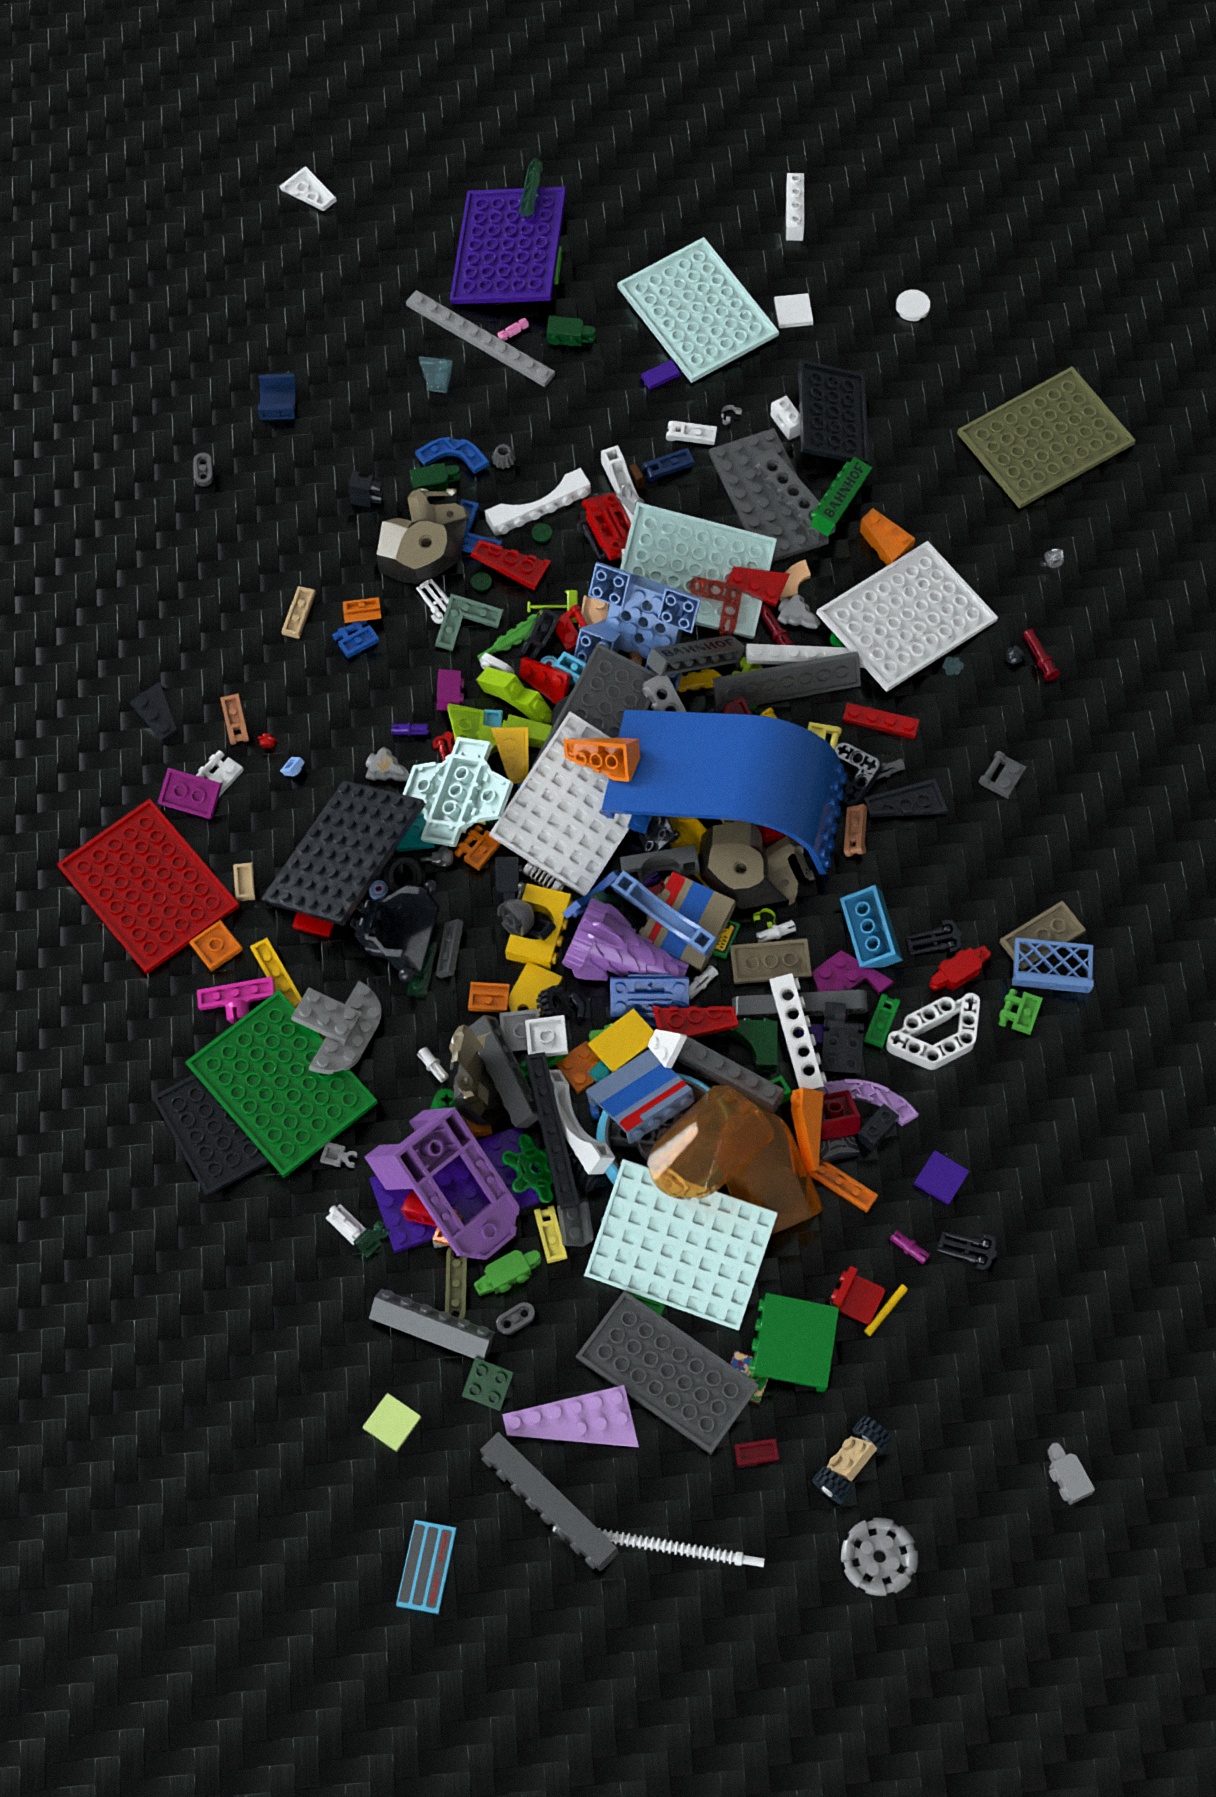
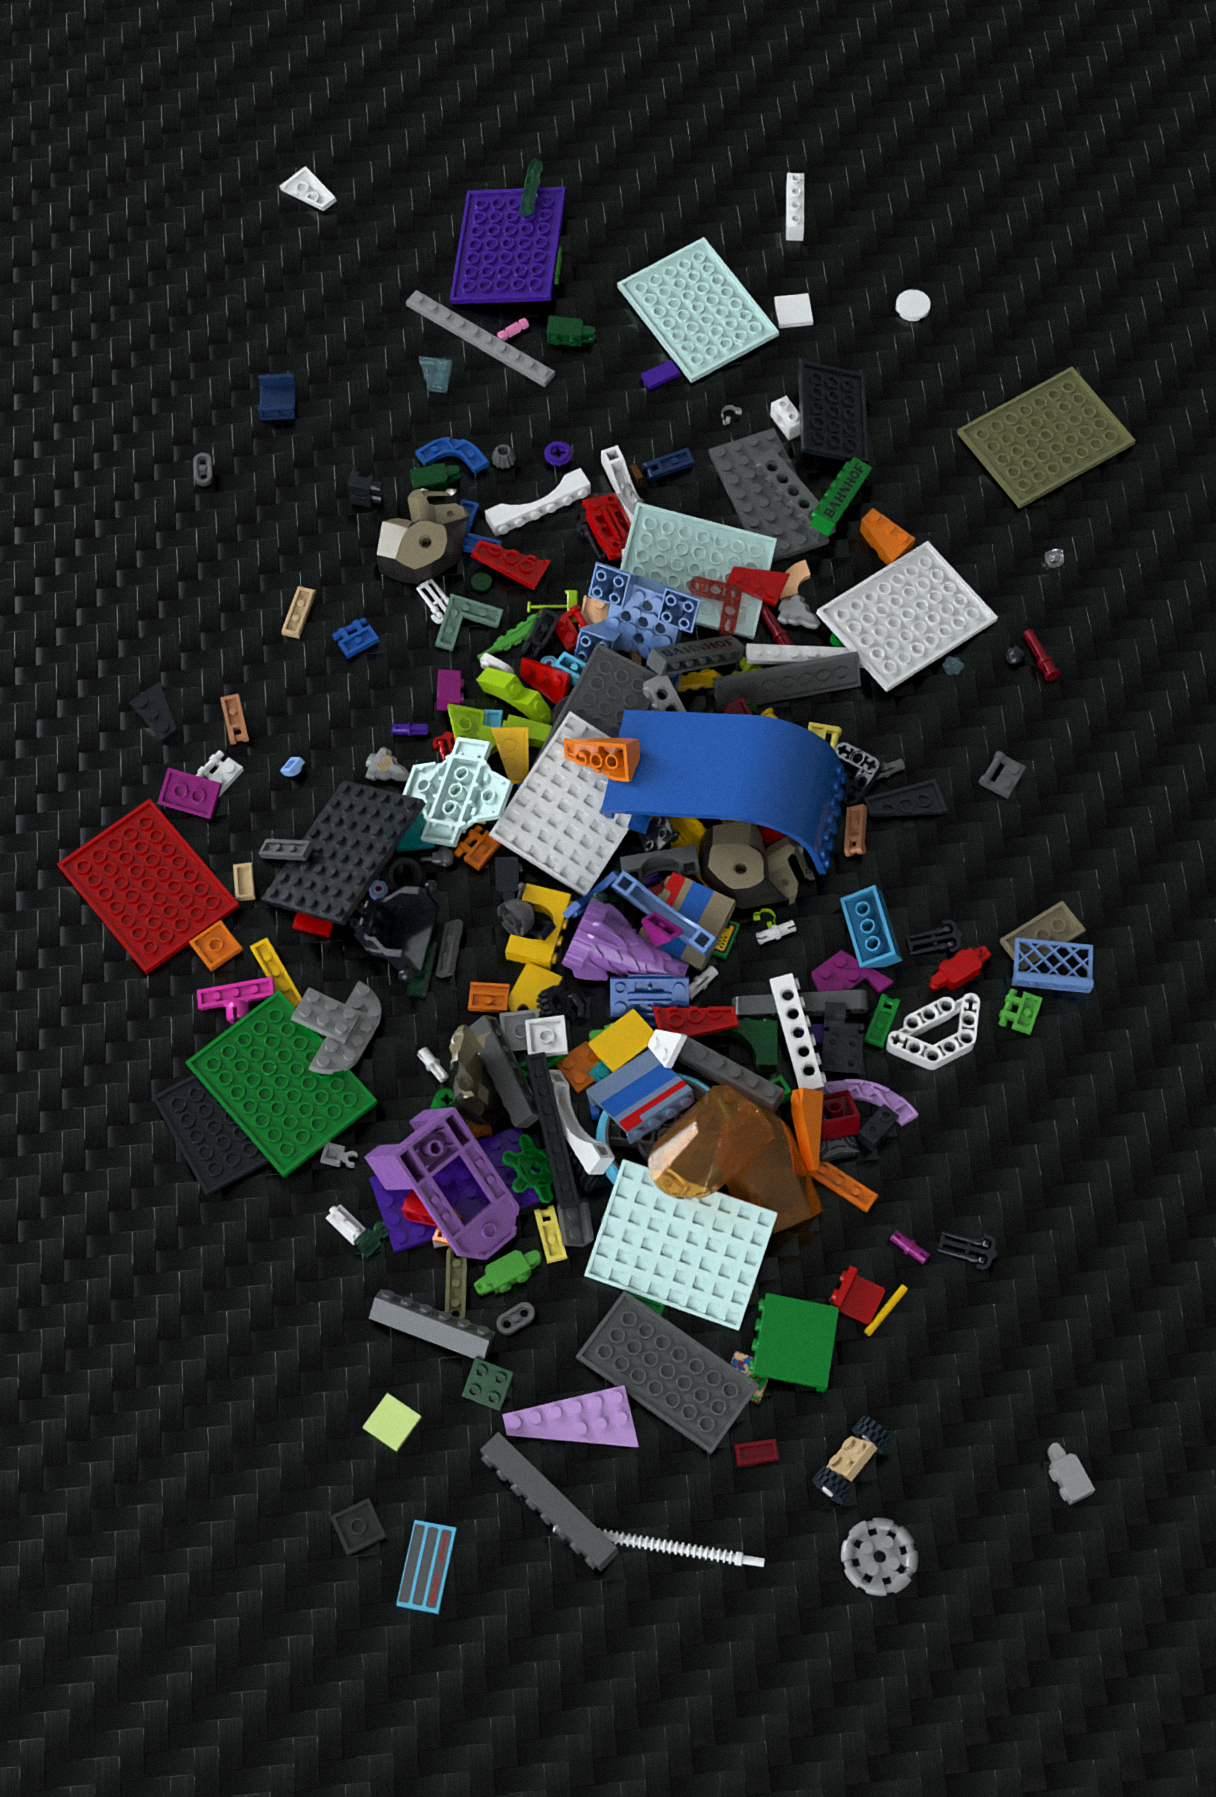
red plate [257,734,278,747] -> none
orange plate [343,597,381,623] -> none
white piece [523,862,564,892] -> none
dark green piece [532,523,552,543] -> none
white plate [666,421,717,445] -> none
dark tan plate [730,939,812,985] -> none
red plate [842,703,919,739] -> none
dark purple tile [914,1151,969,1205] -> none
none -> dark grey plate [258,839,314,861]
none -> pearl dark grey plate [330,1498,387,1556]
none -> dark purple gear [544,441,573,467]
none -> magenta slope [641,911,684,947]

